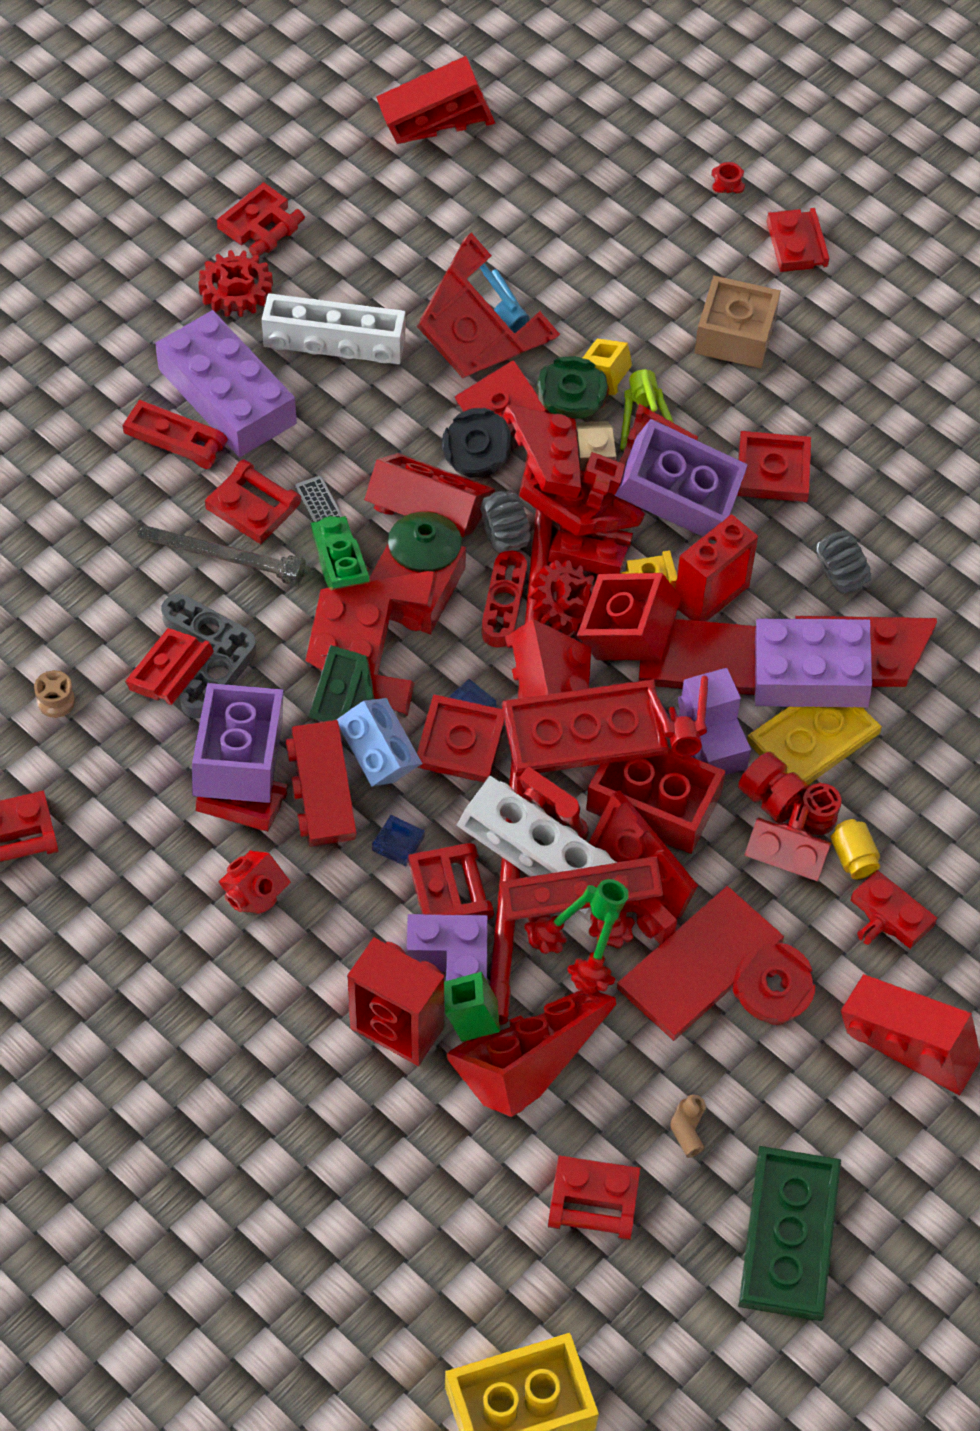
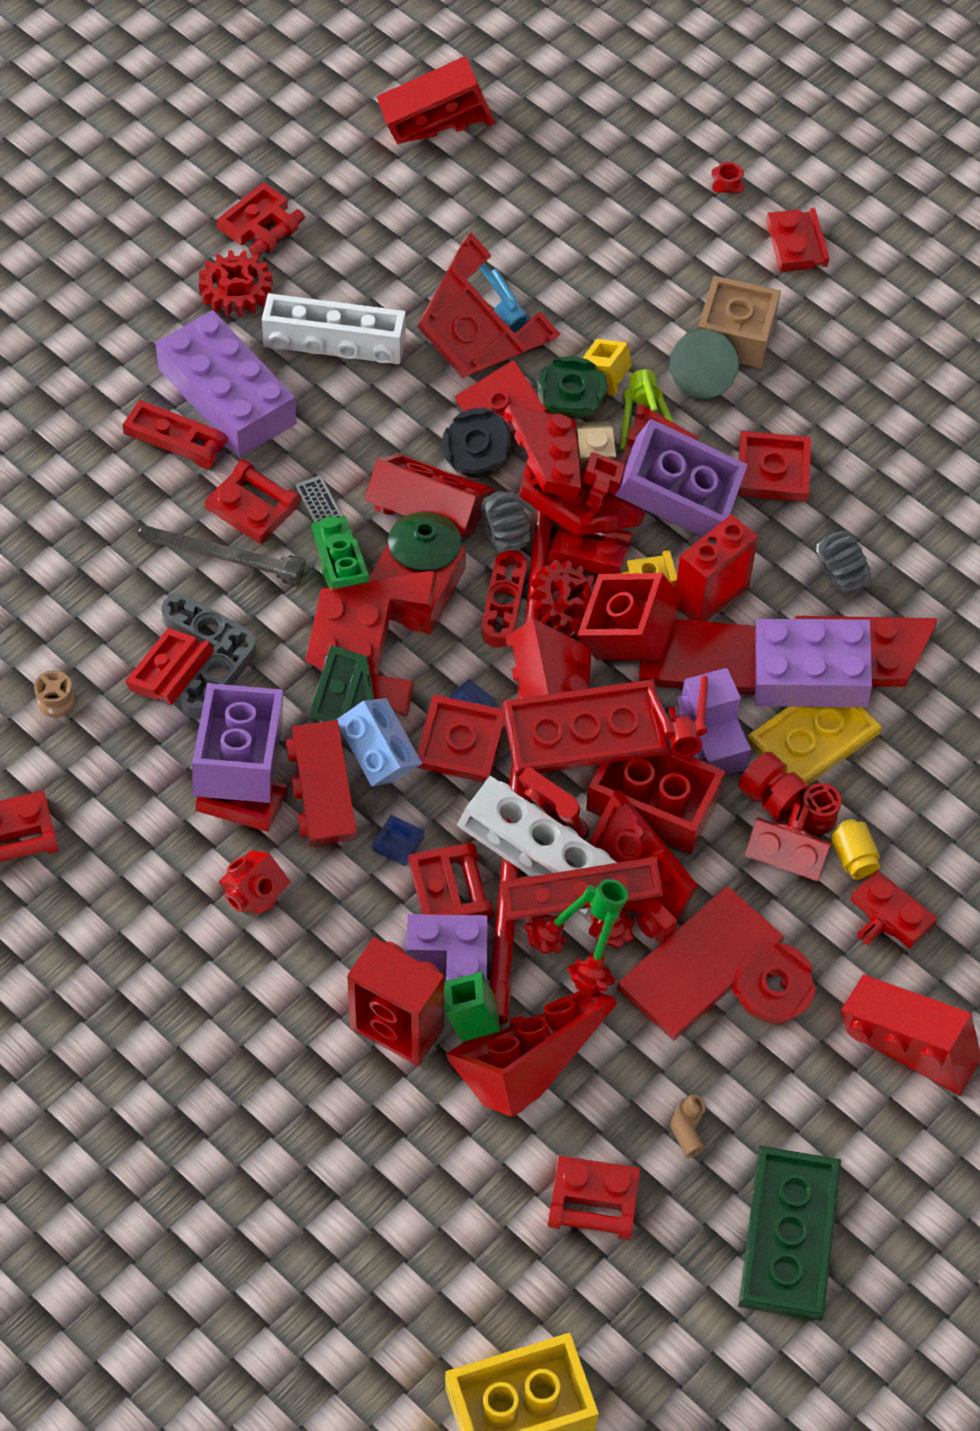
none -> tile [670,328,740,399]

